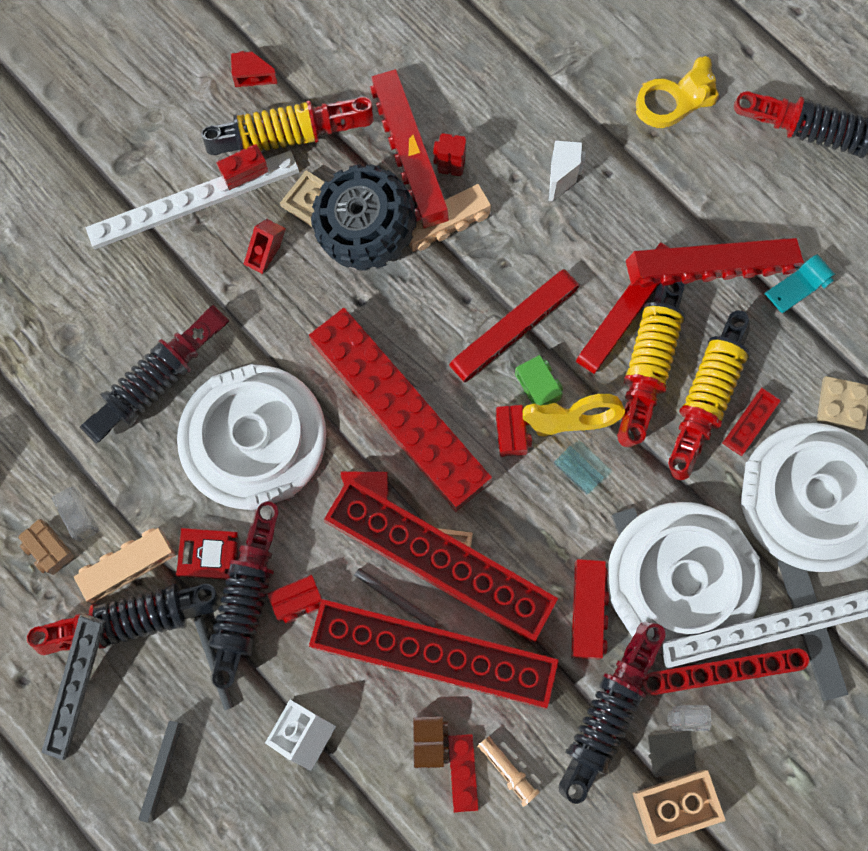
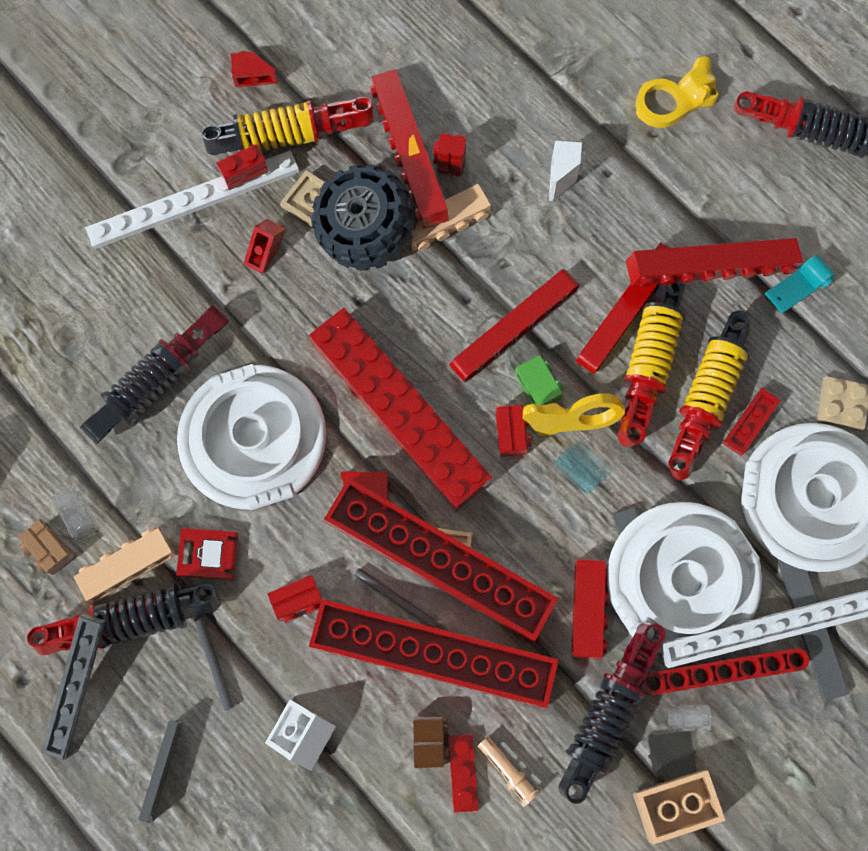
black piece [207,501,278,689] -> none

